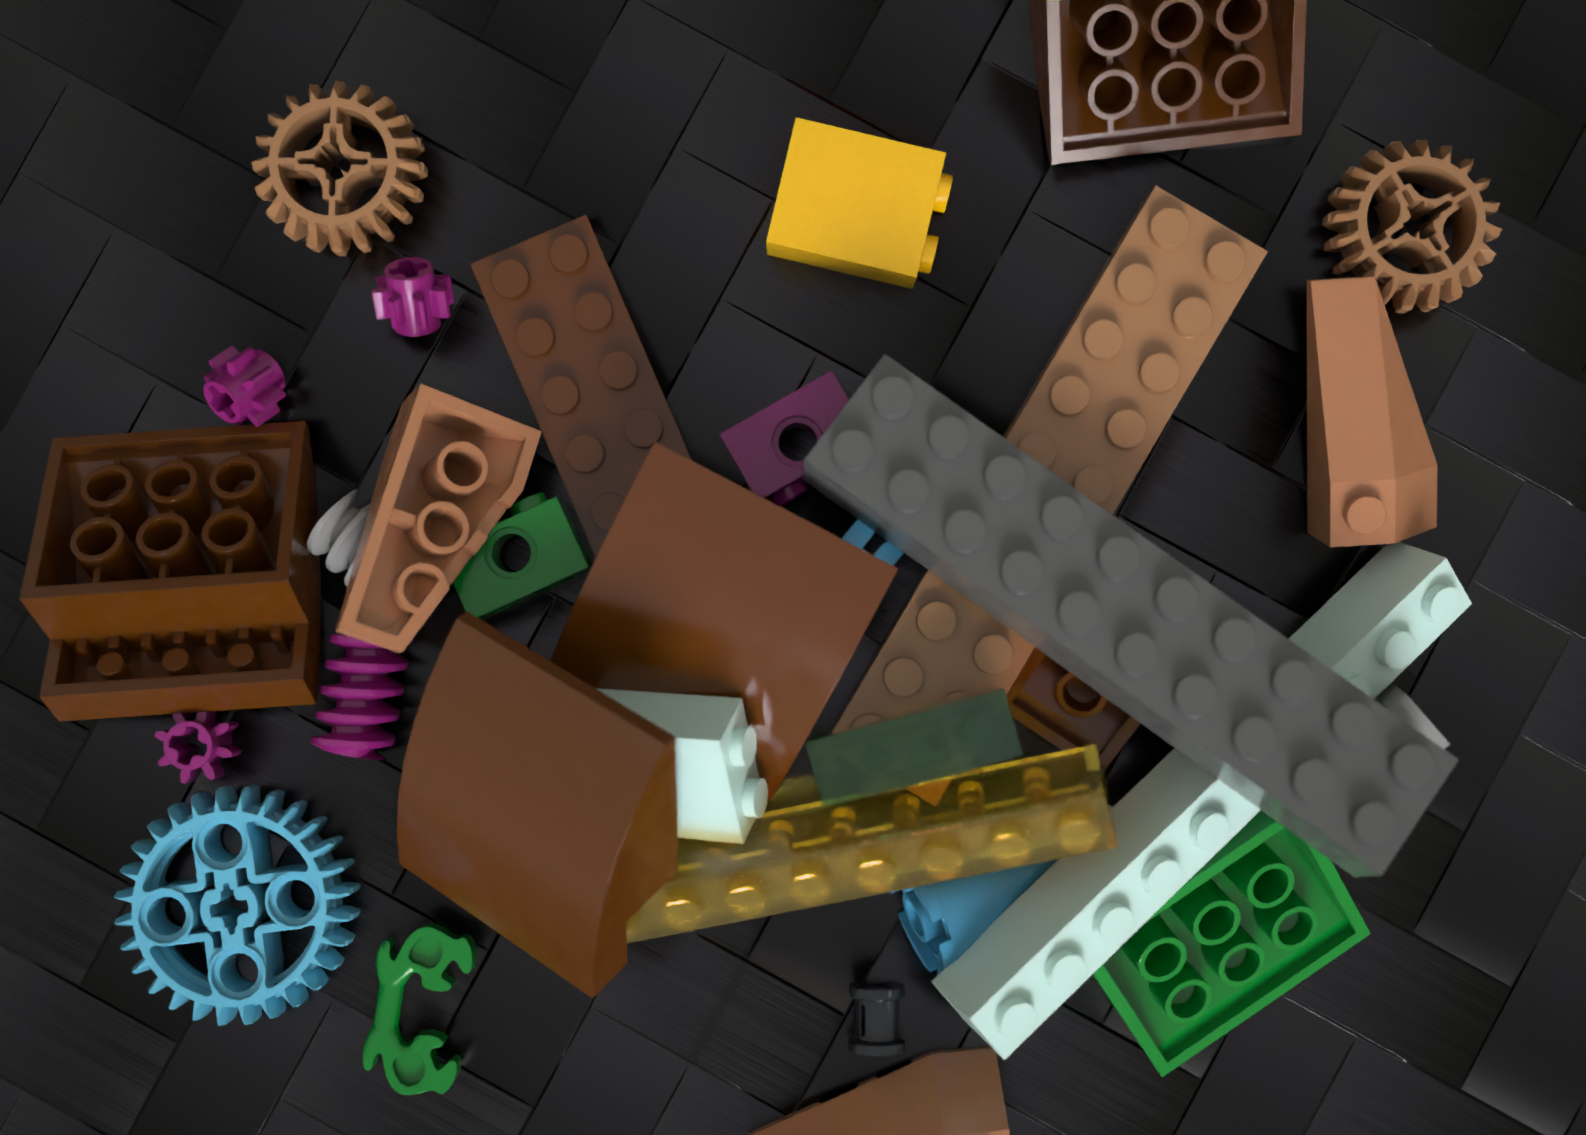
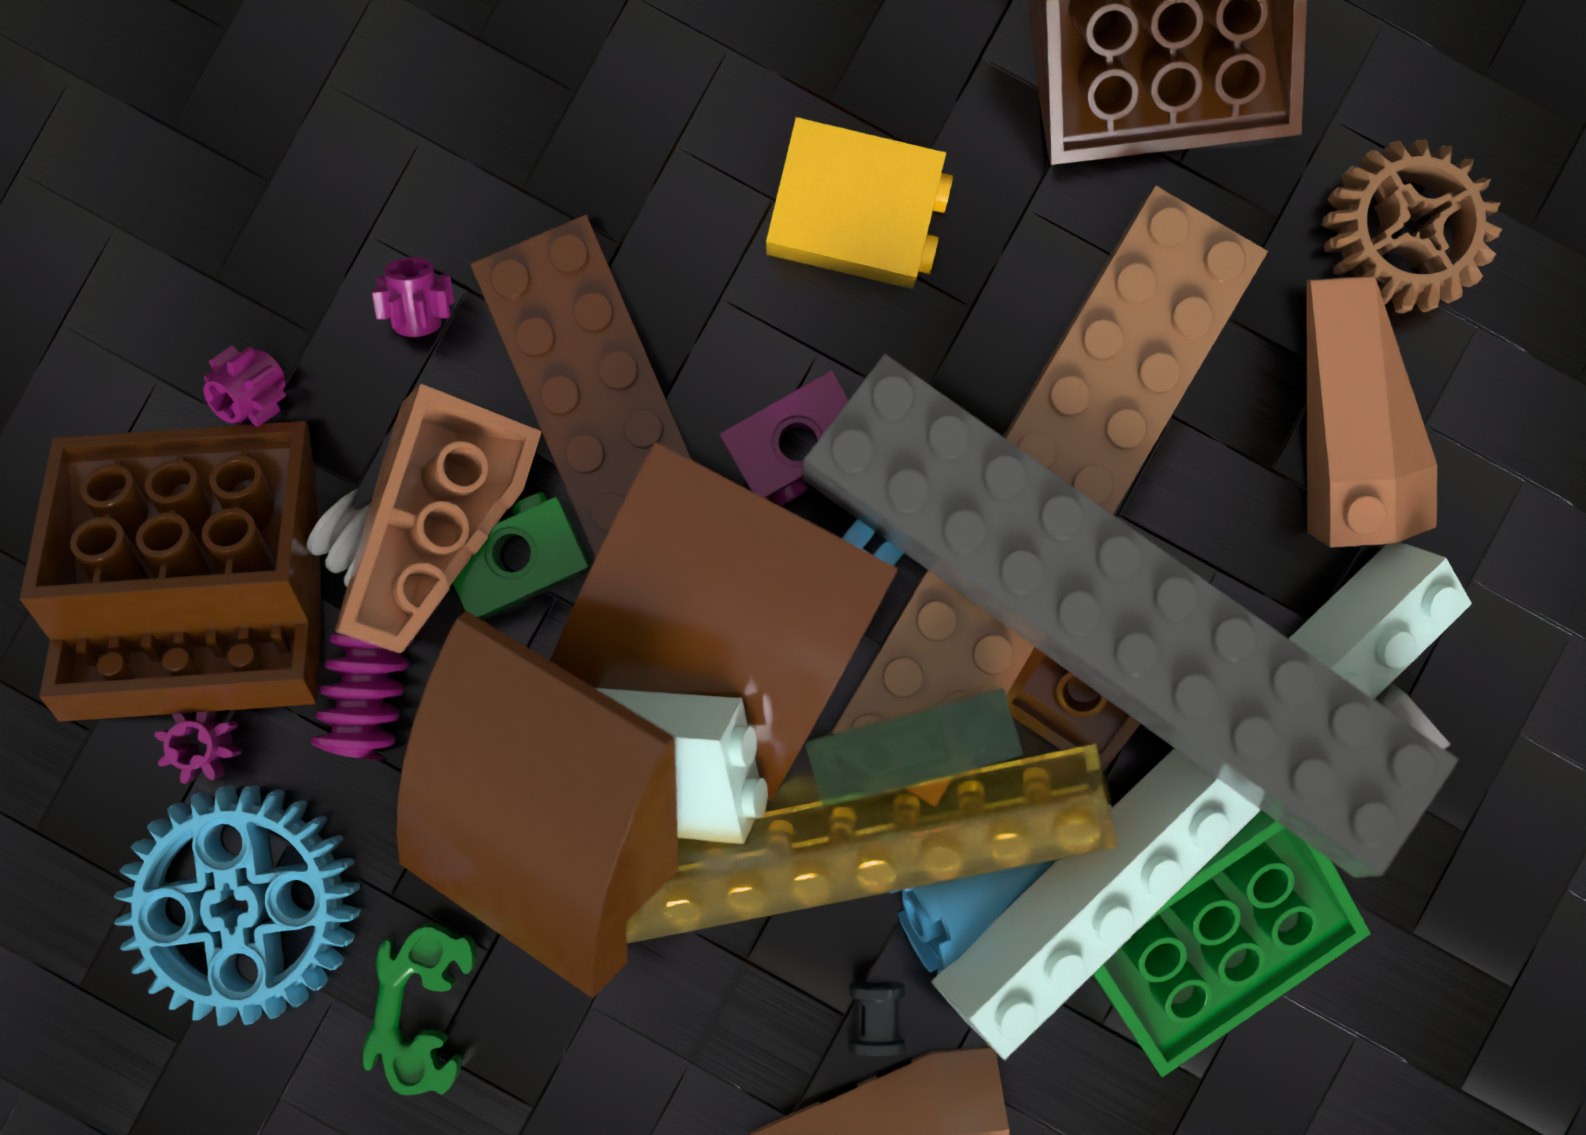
medium nougat gear [251,80,428,256] -> none

